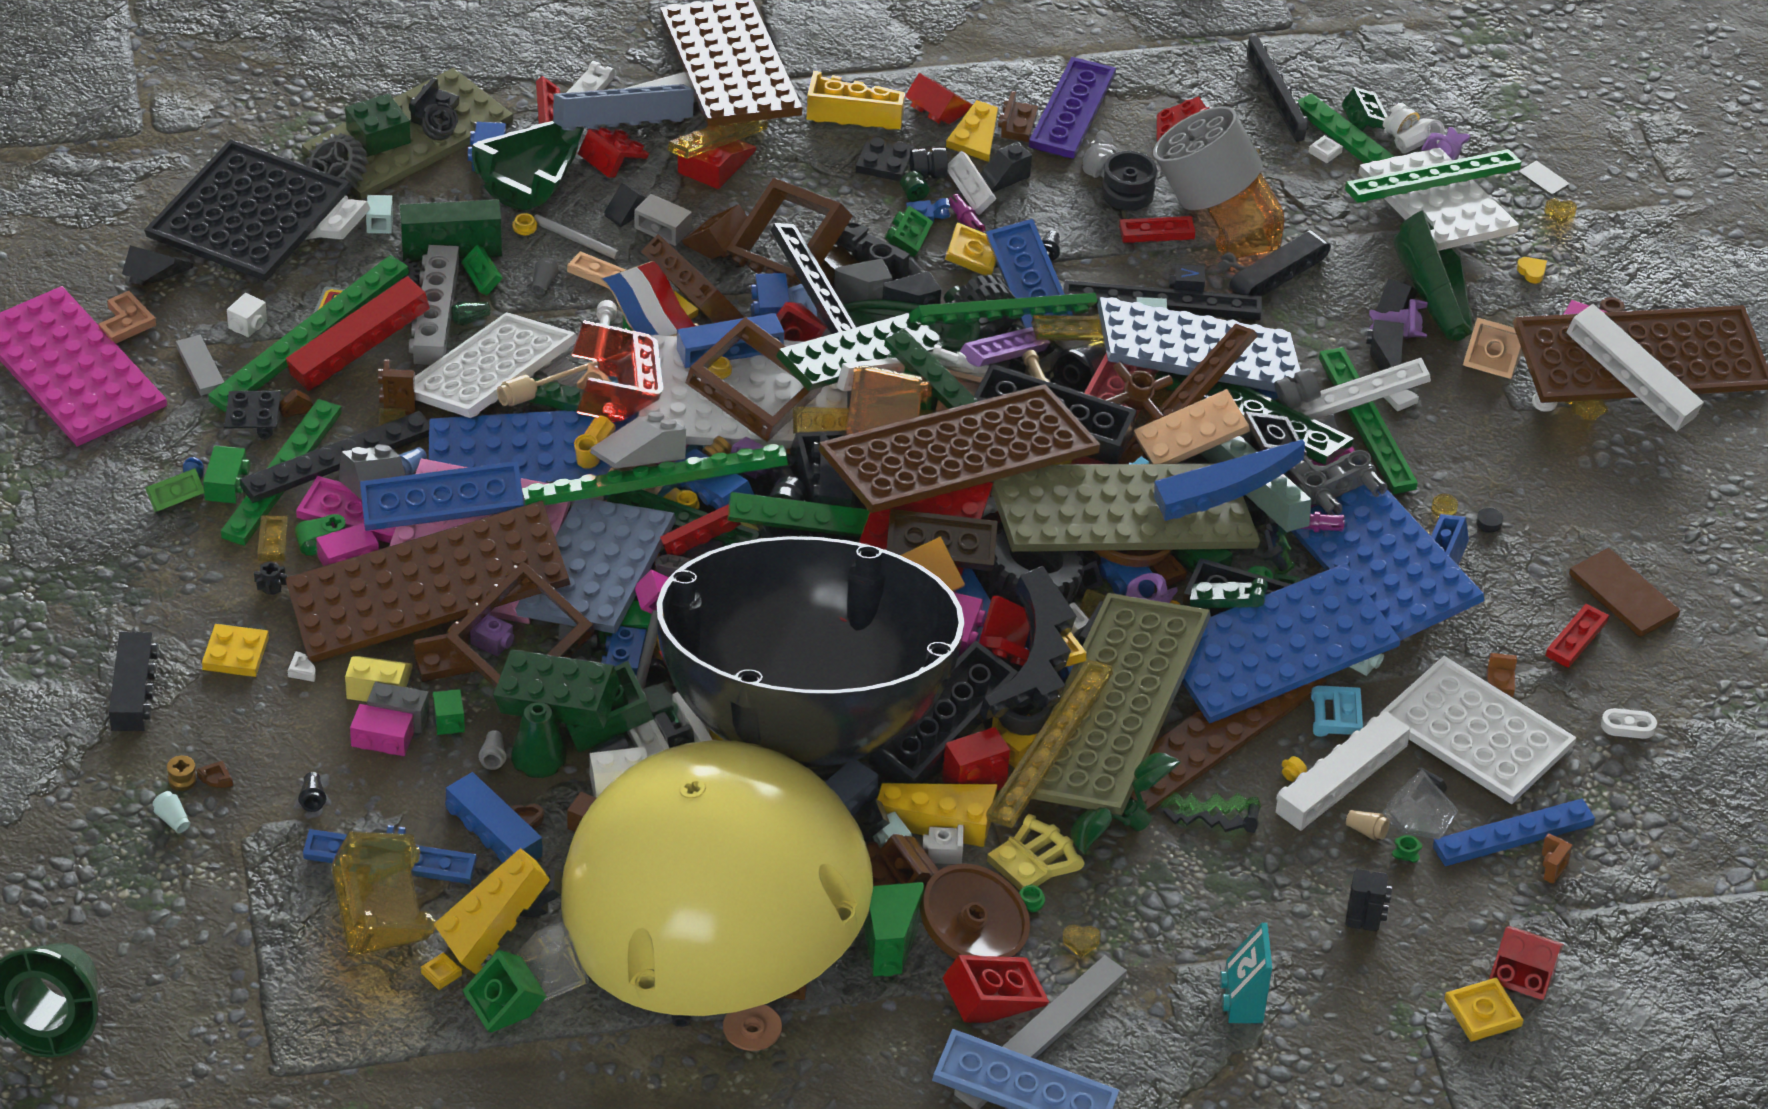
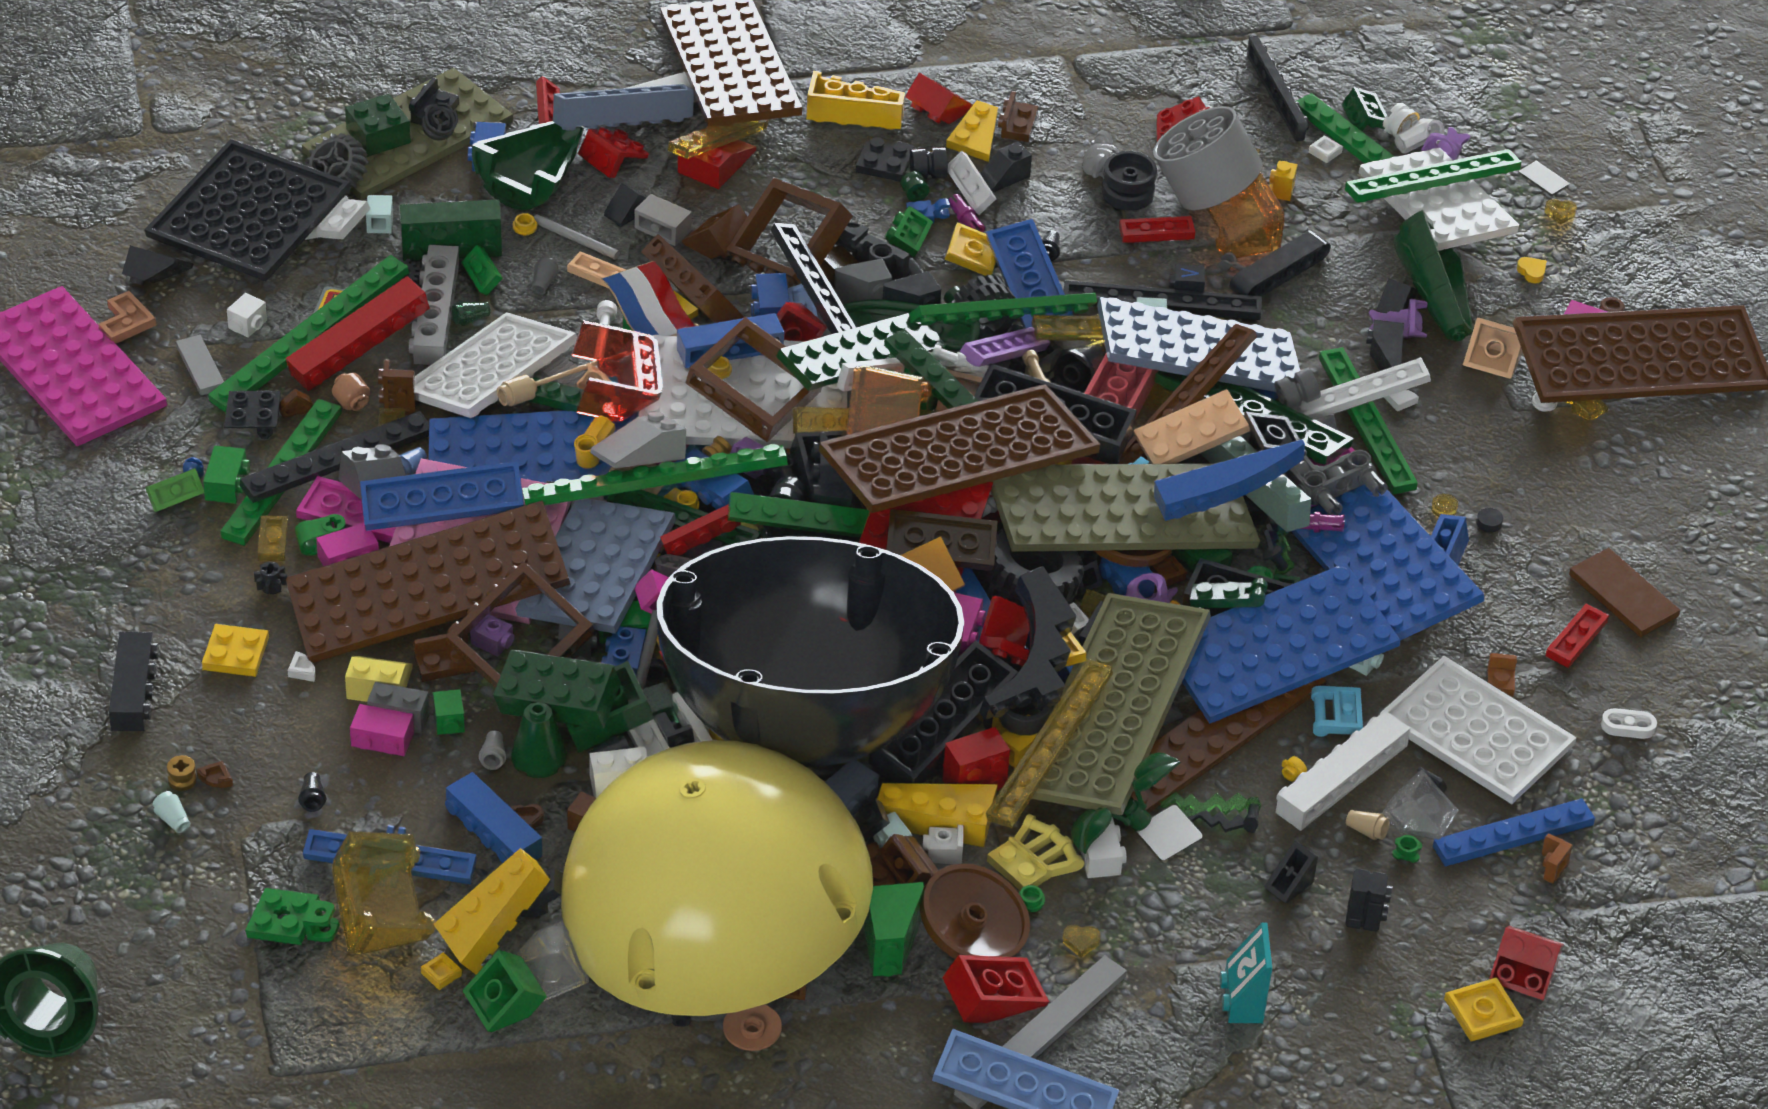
white plate [567,61,615,93] -> none
dark purple plate [1029,57,1116,159] -> none
reddish brown bar [1105,362,1173,420] -> none
white brick [1566,304,1704,432] -> none
none -> green plate [245,888,340,945]
none -> nougat head [332,373,370,411]
none -> white brick [1081,817,1126,878]
none -> white sticker [1137,805,1202,860]
none -> black slope [1264,840,1318,903]
none -> yellow brick [1266,161,1298,201]

